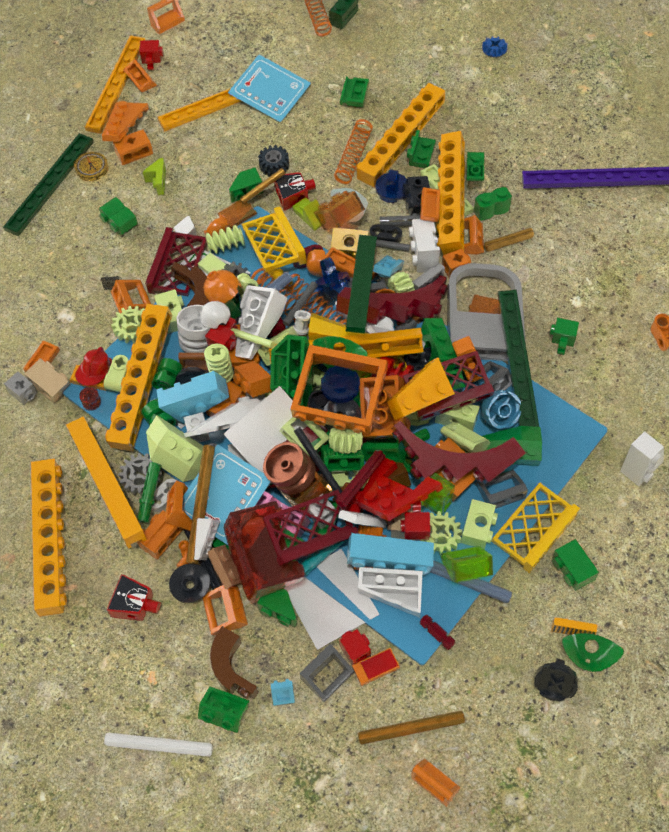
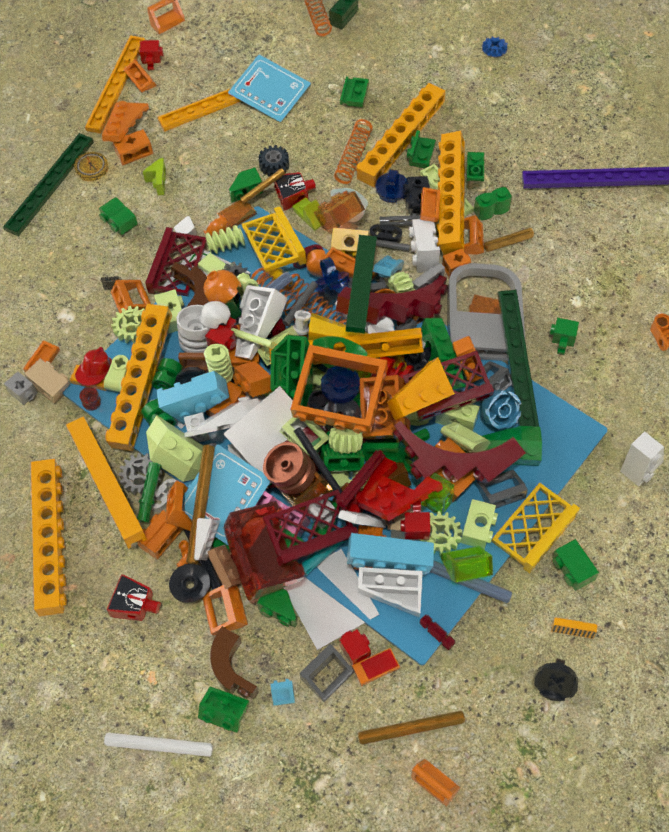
green piece [562,633,624,672] -> none

